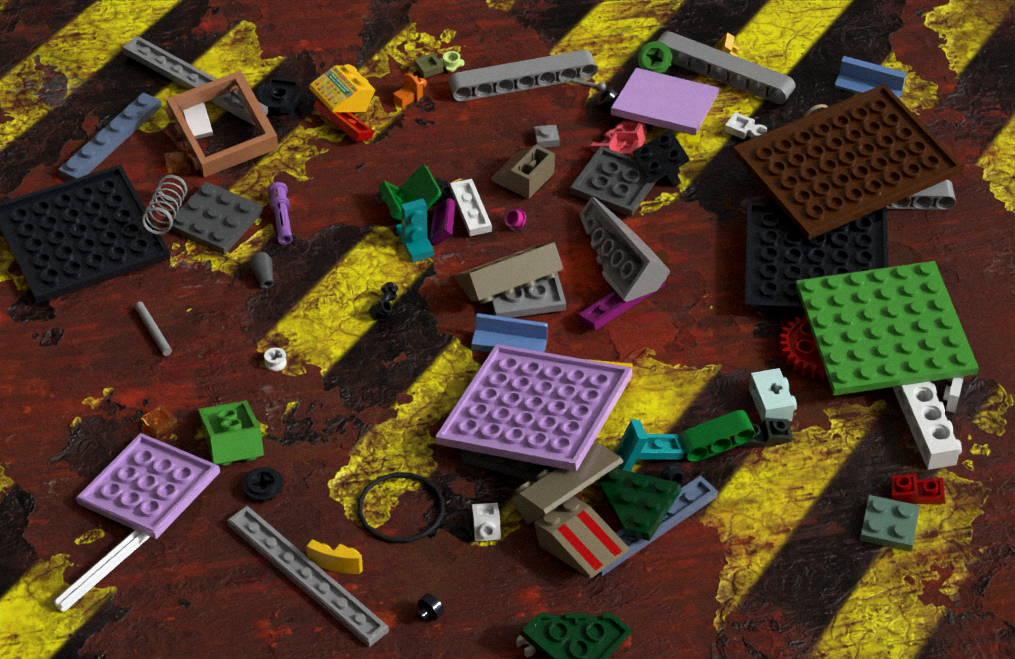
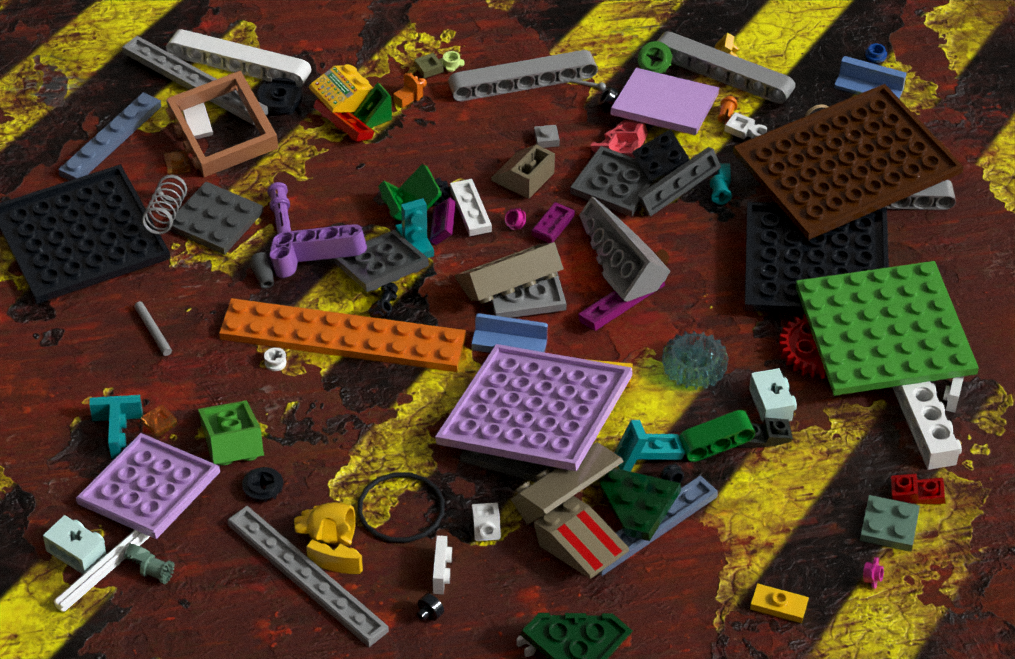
none -> light aqua brick [43,515,106,574]
none -> teal bracket [90,395,143,459]
none -> sand green connector [123,543,175,584]
none -> white beam [166,29,312,87]
none -> orange plate [219,298,466,372]
none -> medium lavender beam [270,224,367,278]
none -> yellow piece [294,502,355,546]
none -> dark grey plate [334,230,429,292]
none -> green slope [353,82,392,128]
none -> white plate [433,536,452,594]
none -> magenta plate [532,202,575,243]
none -> dark grey plate [638,147,721,217]
none -> clear light blue gear [662,330,728,390]
none -> teal connector [709,163,732,205]
none -> orange pin [718,96,738,124]
none -> yellow plate [750,583,809,623]
none -> dark pink plate [863,557,884,589]
none -> blue plate [865,43,887,63]

